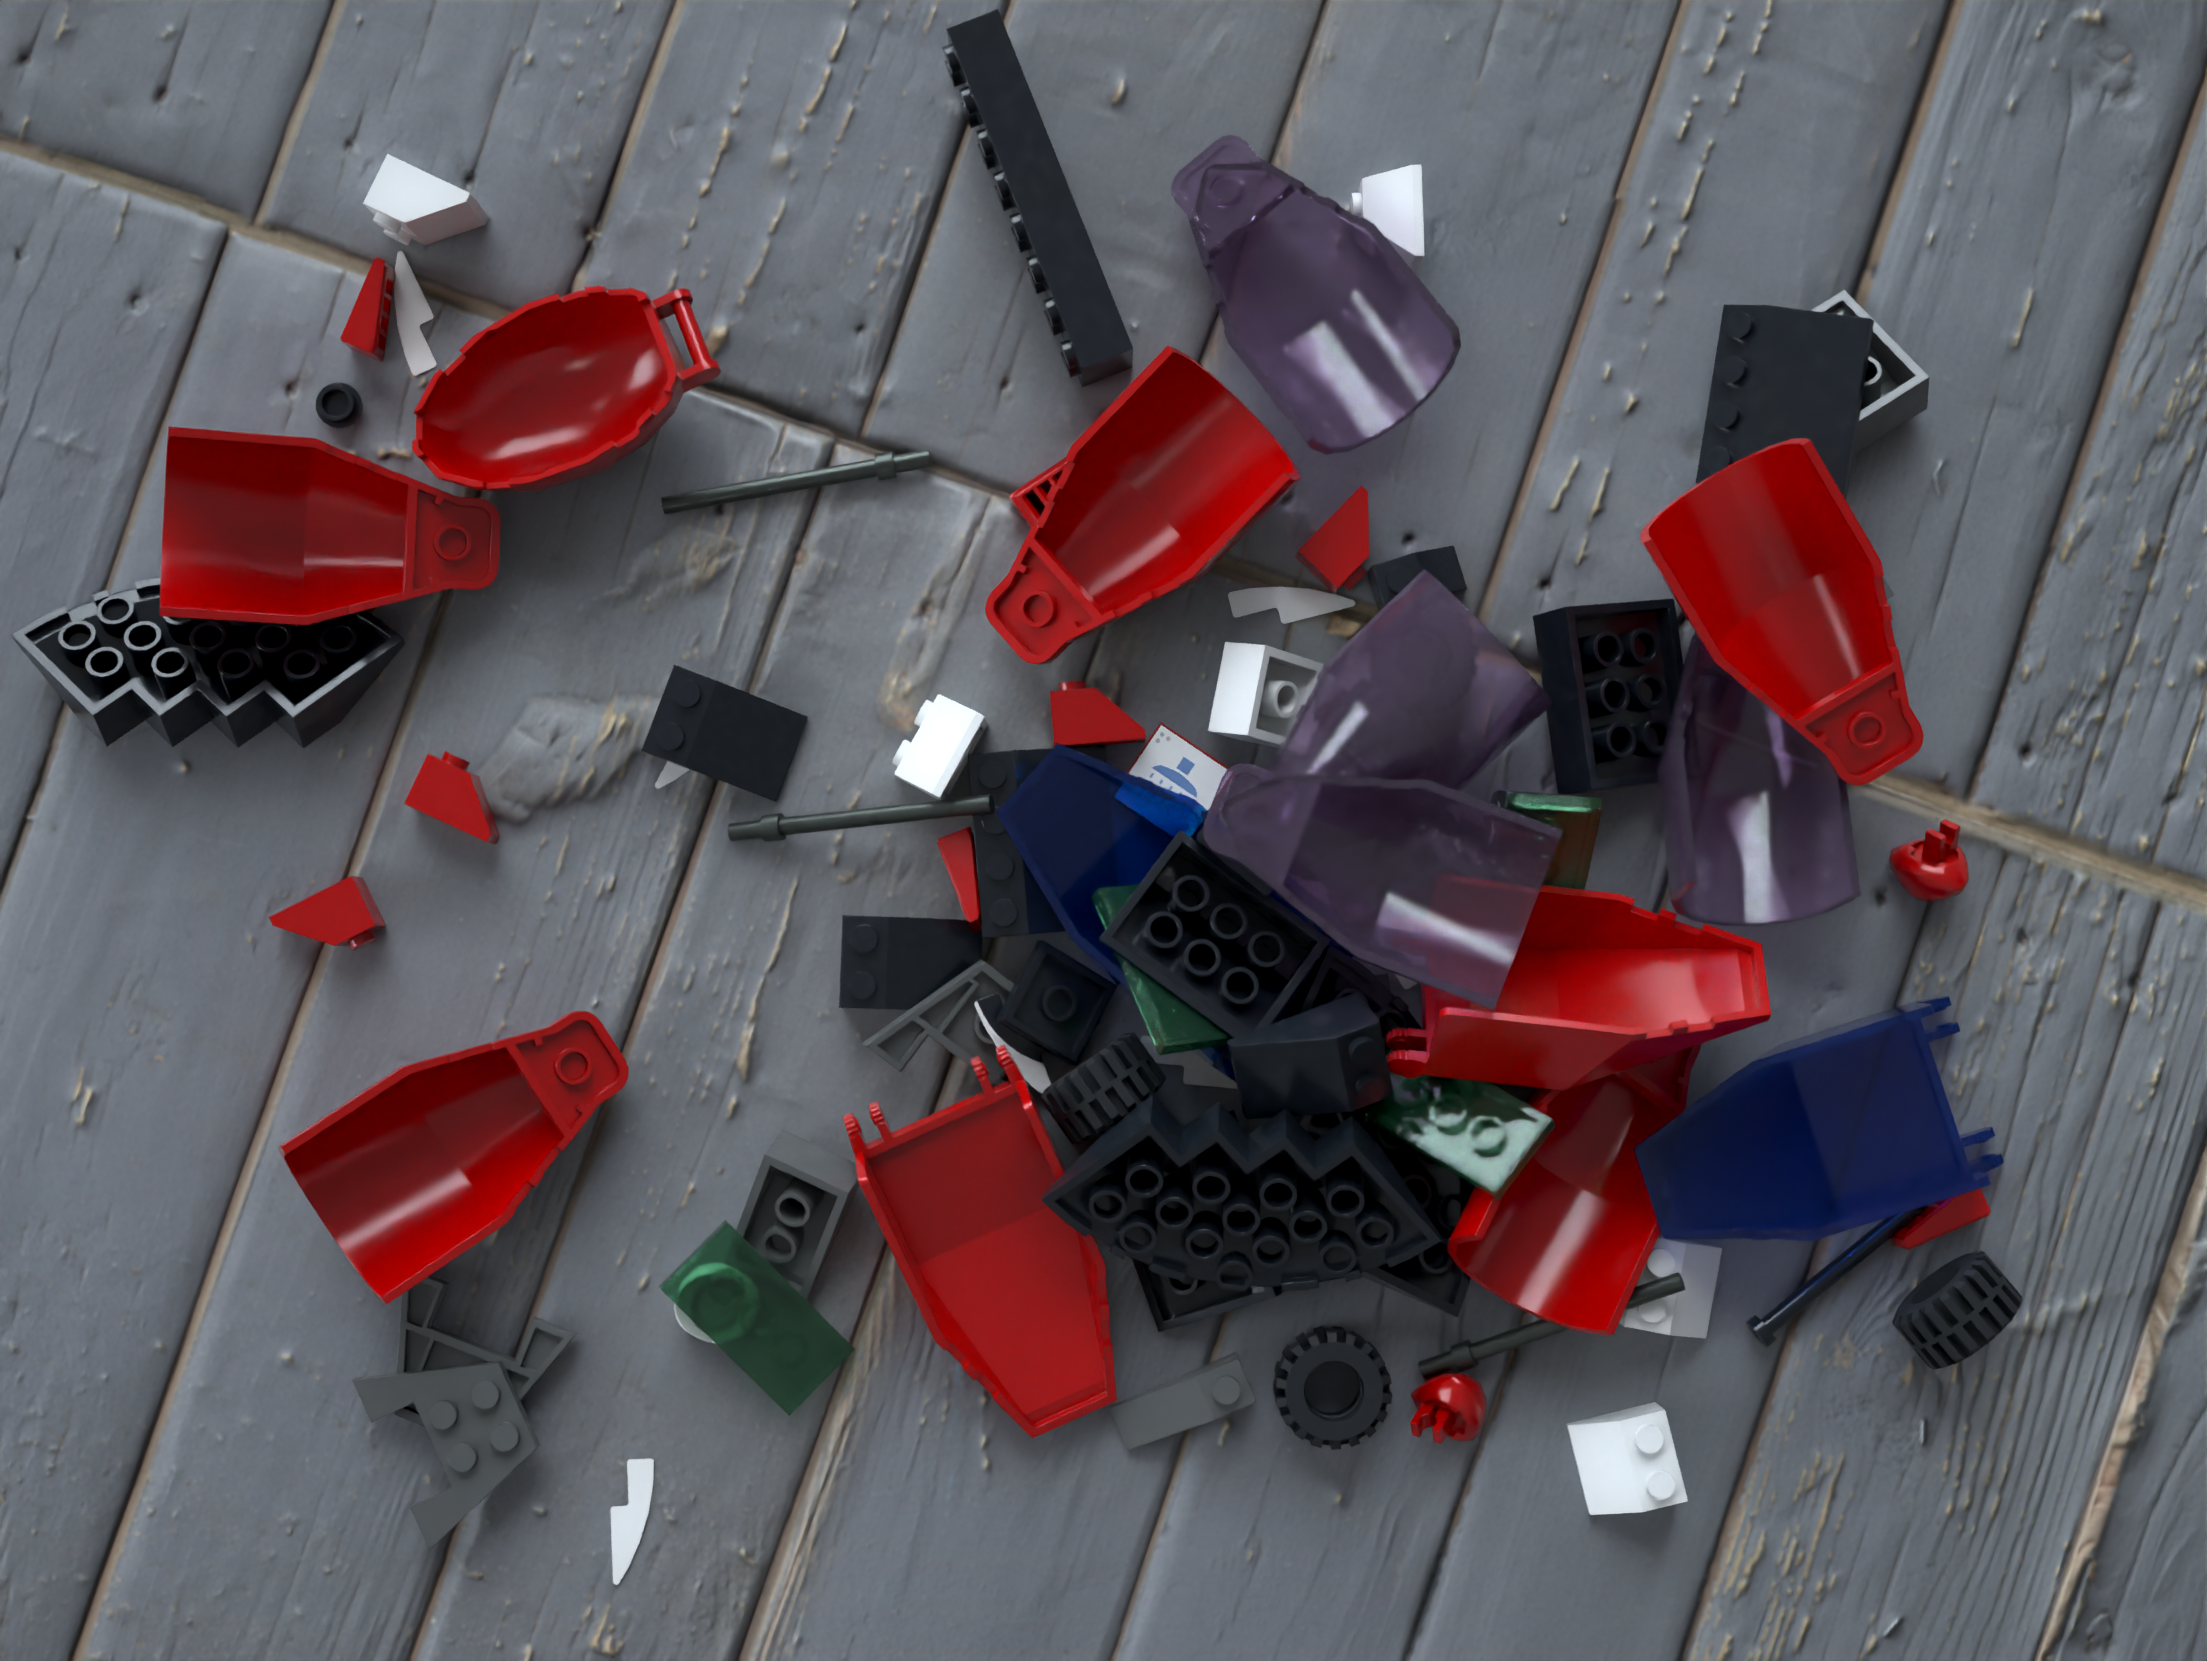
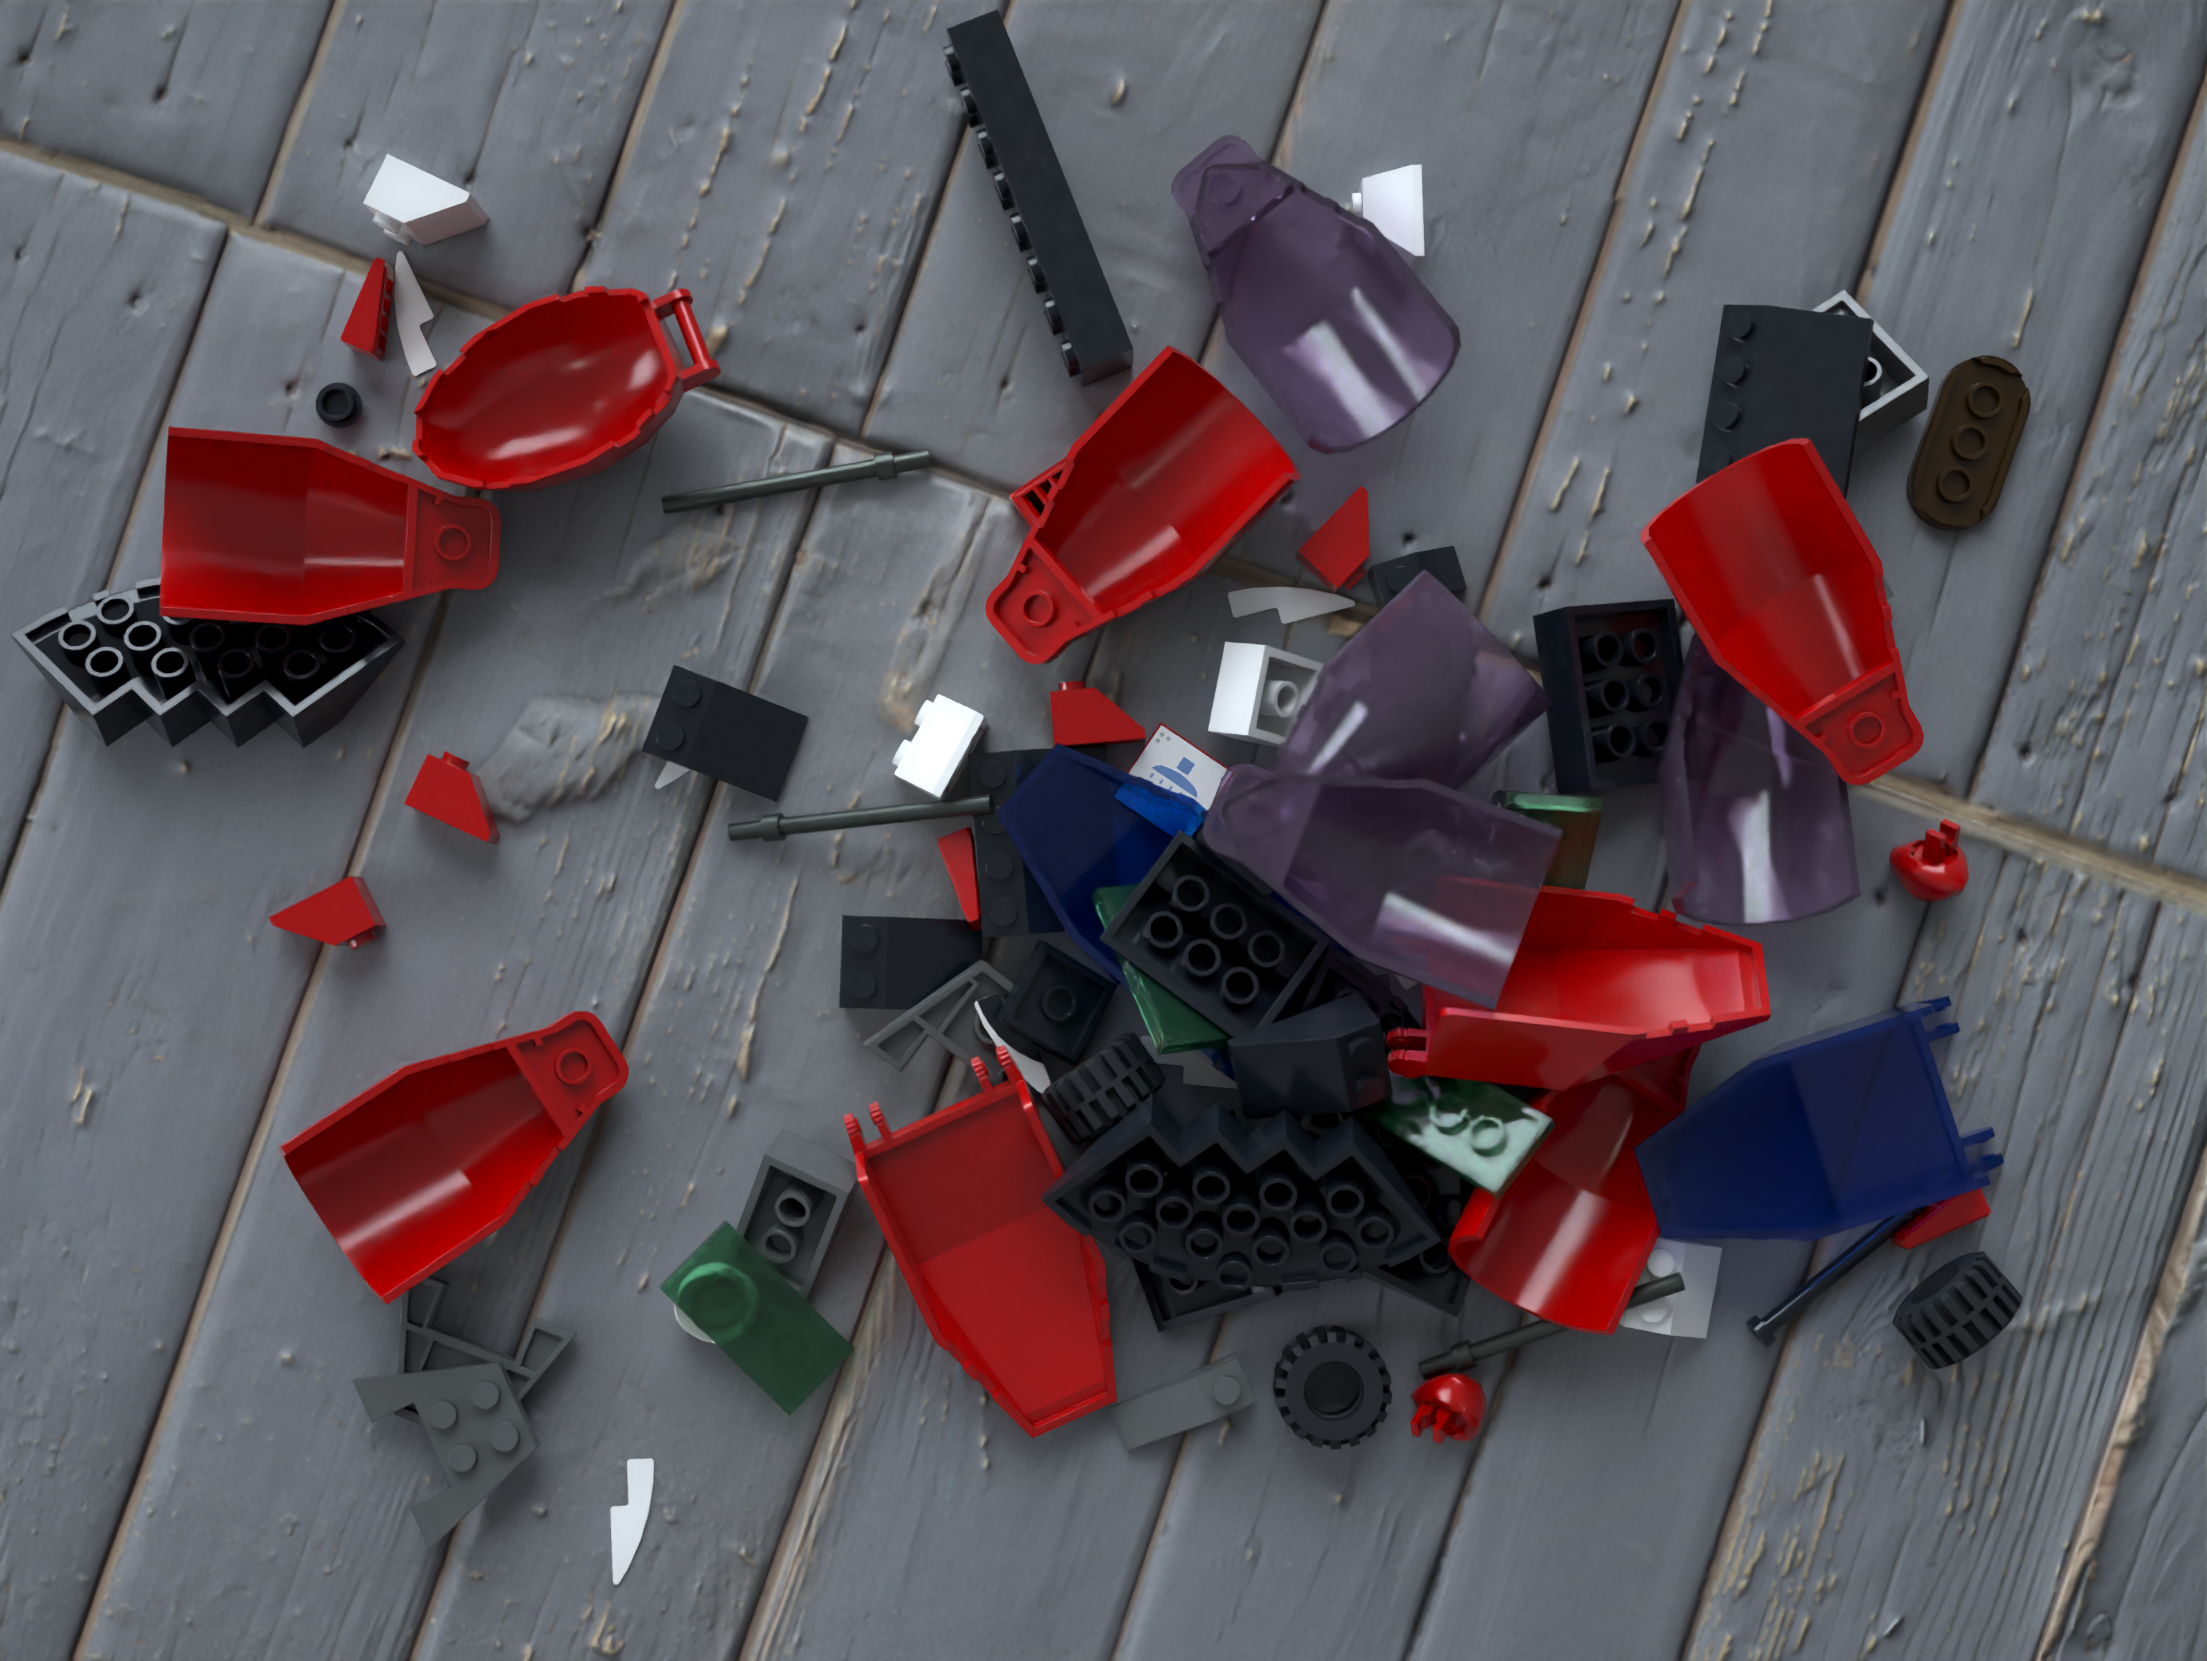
white slope [1566,1402,1688,1515] -> none
none -> dark brown tile [1906,355,2031,531]

